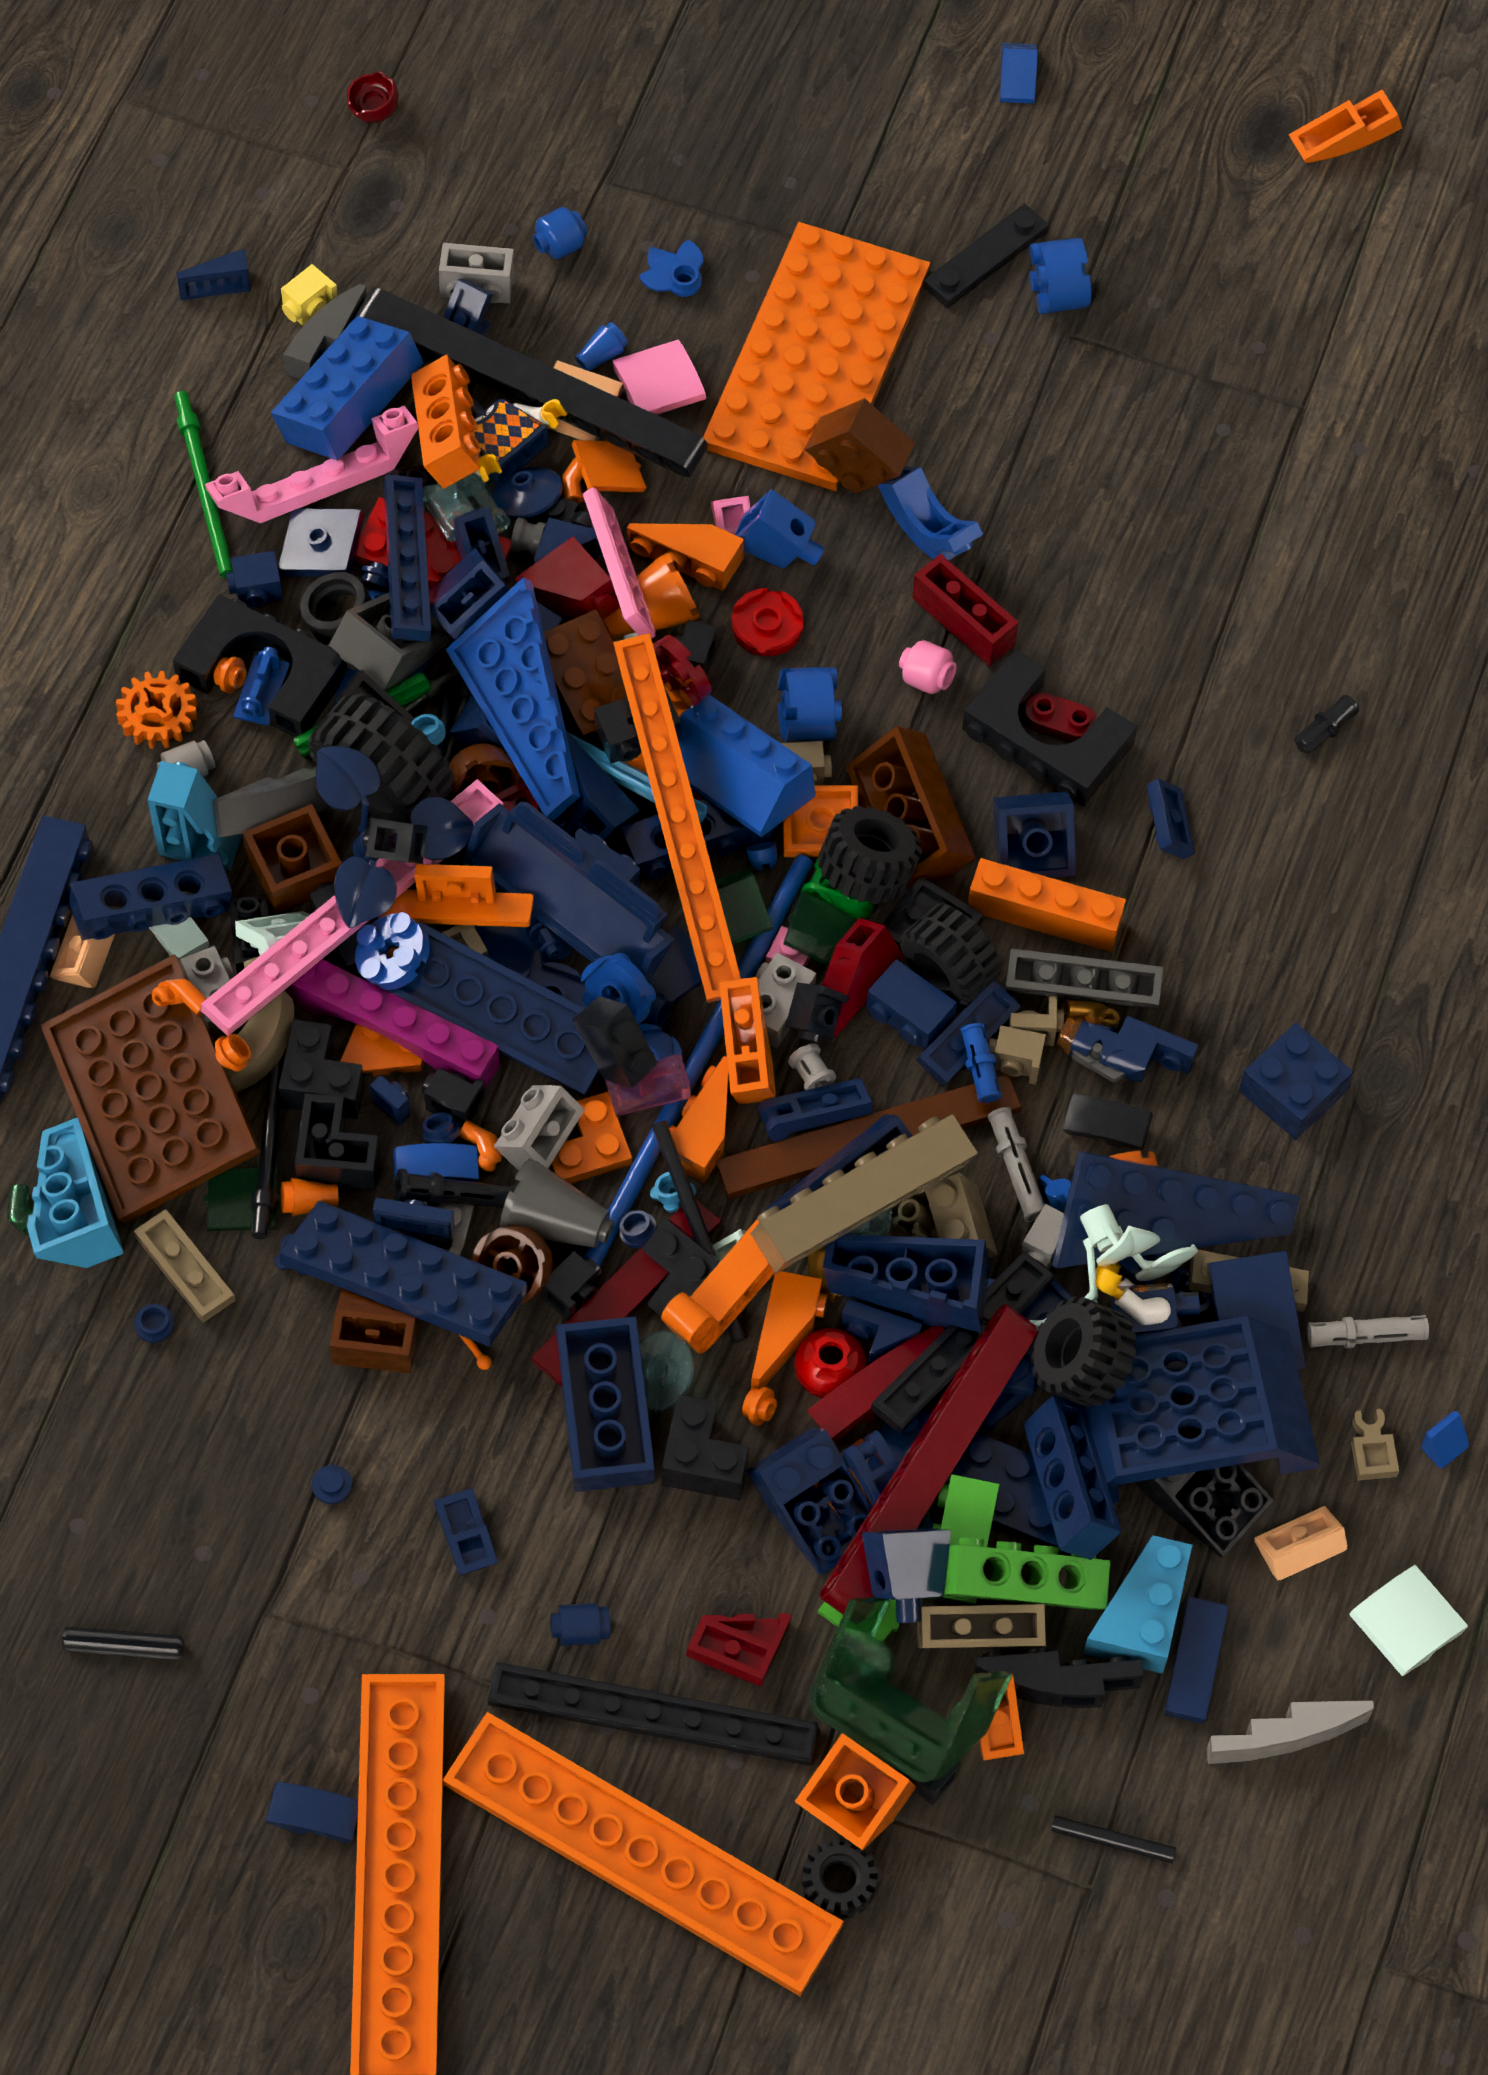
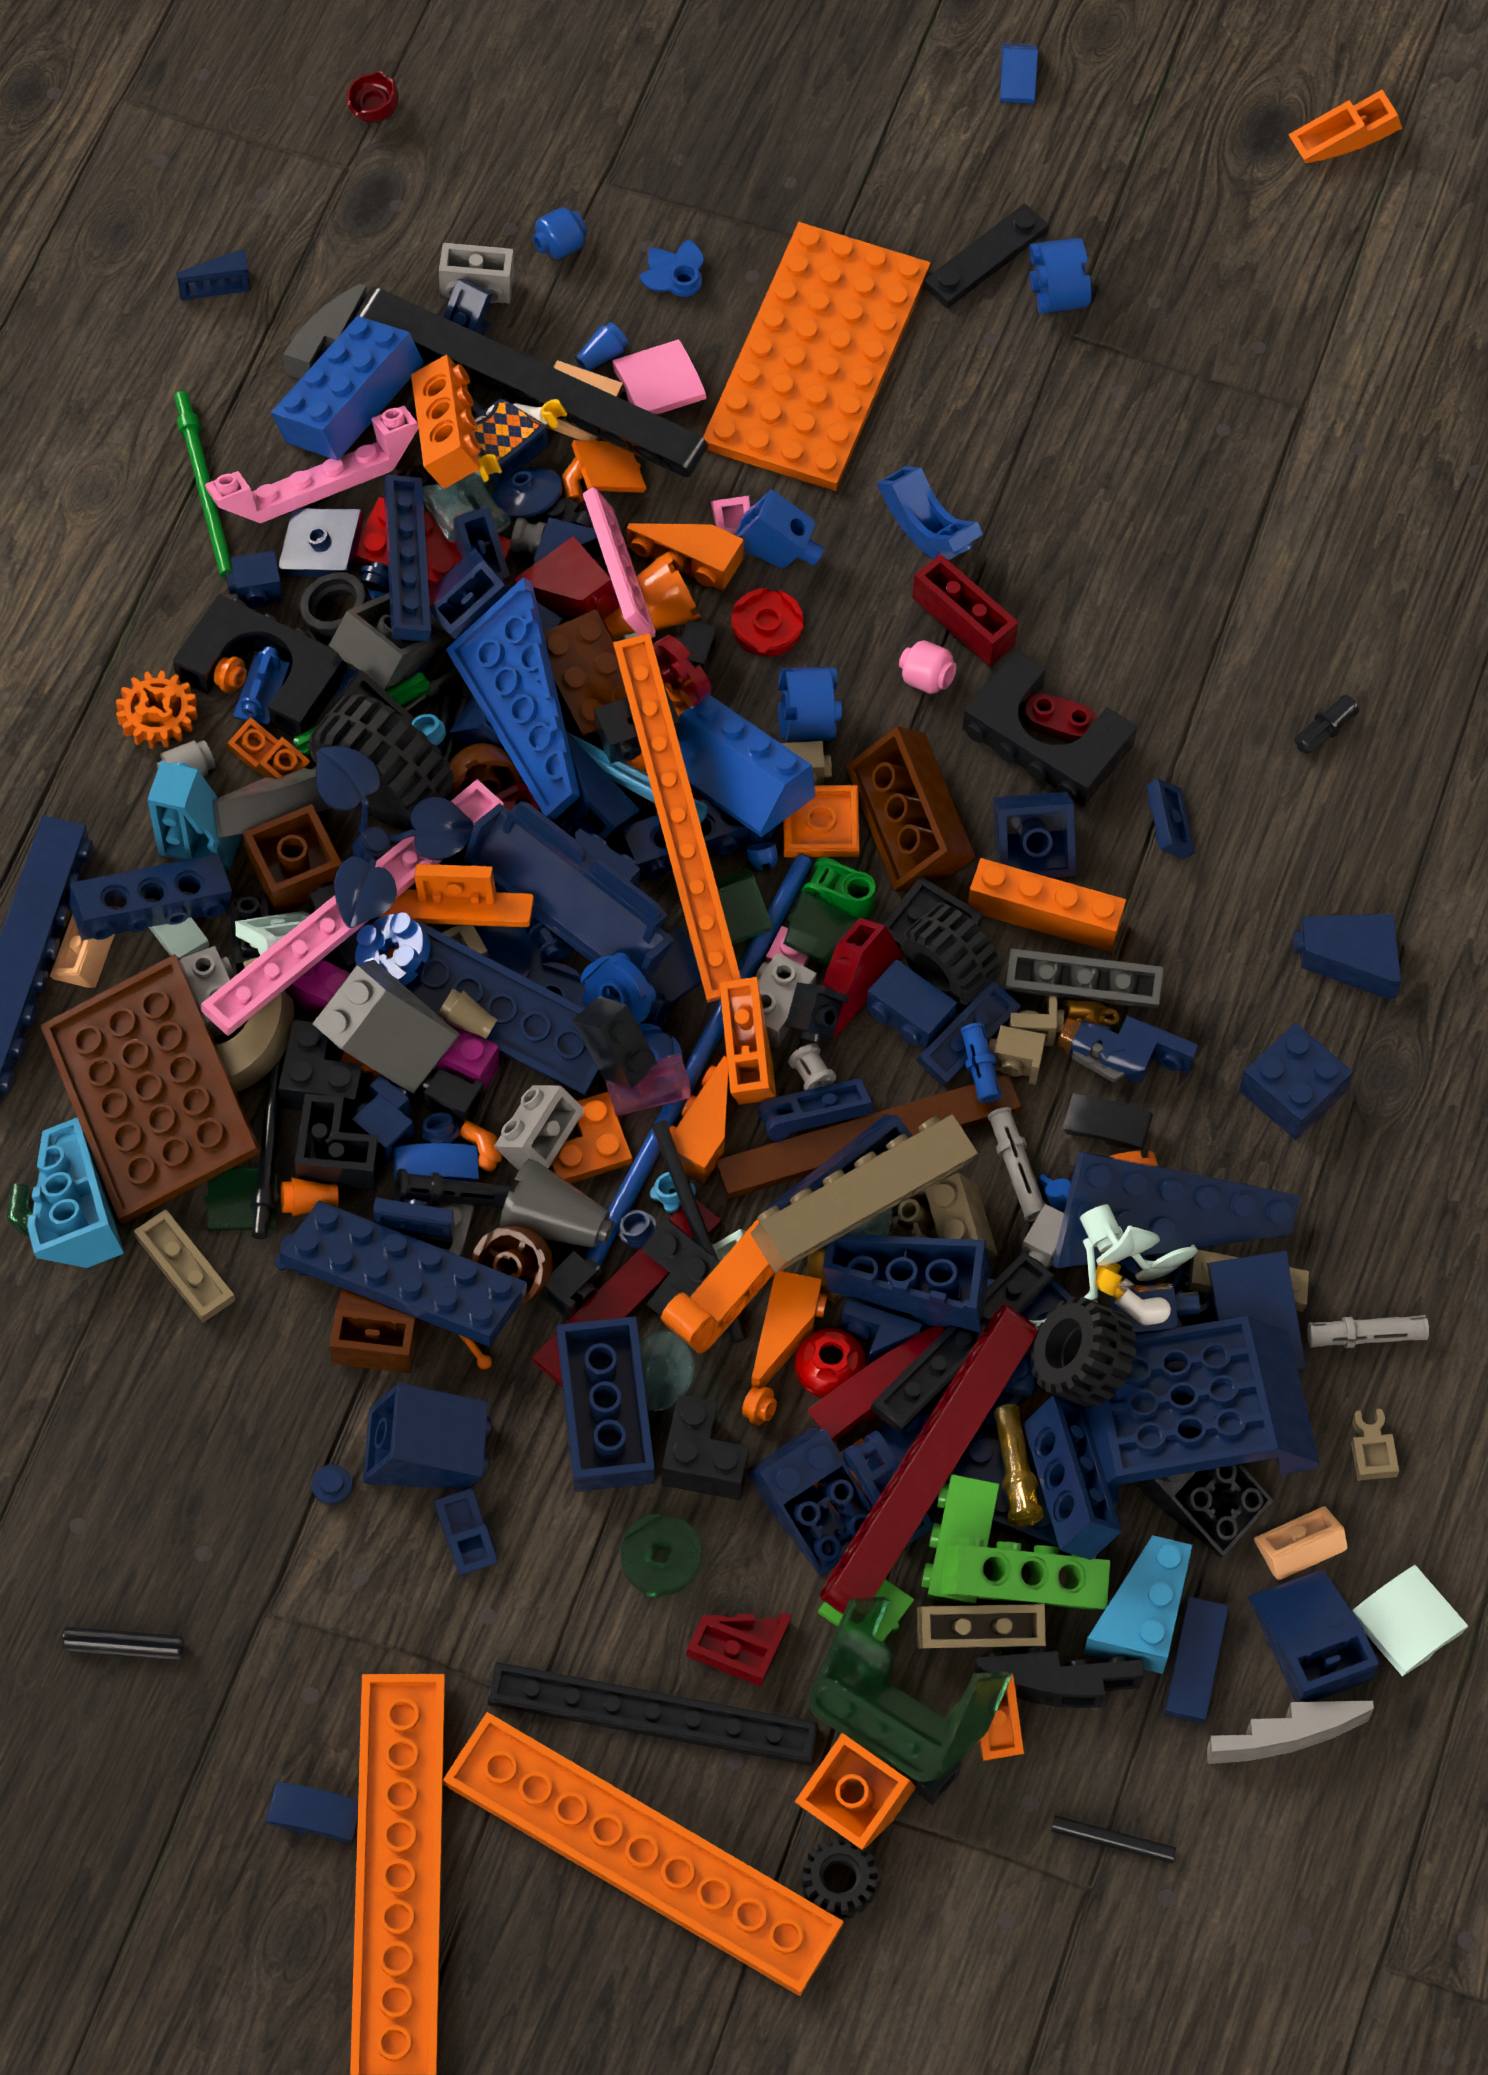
dark blue plate [134,1304,174,1343] -> none
orange arm [152,978,207,1016] -> none
orange plate [215,1034,251,1071] -> none
light yellow brick [281,264,337,326] -> none
black brick [364,818,428,864] -> none
dark blue brick [550,1603,610,1646] -> none
reddish brown brick [804,398,915,494] -> none
black tyre [818,806,922,904] -> none
torso [862,1528,951,1623] -> none
blue slope [1421,1411,1469,1468] -> none
none -> orange slope [225,717,310,779]
none -> dark grey slope [313,959,460,1094]
none -> dark blue brick [352,1093,415,1164]
none -> dark blue slope [363,1383,491,1489]
none -> dark tan cone [437,989,498,1039]
none -> clear green plate [621,1514,700,1598]
none -> clear yellow pin [994,1404,1044,1526]
none -> dark blue slope [1248,1569,1379,1702]
none -> dark blue slope [1293,914,1401,999]

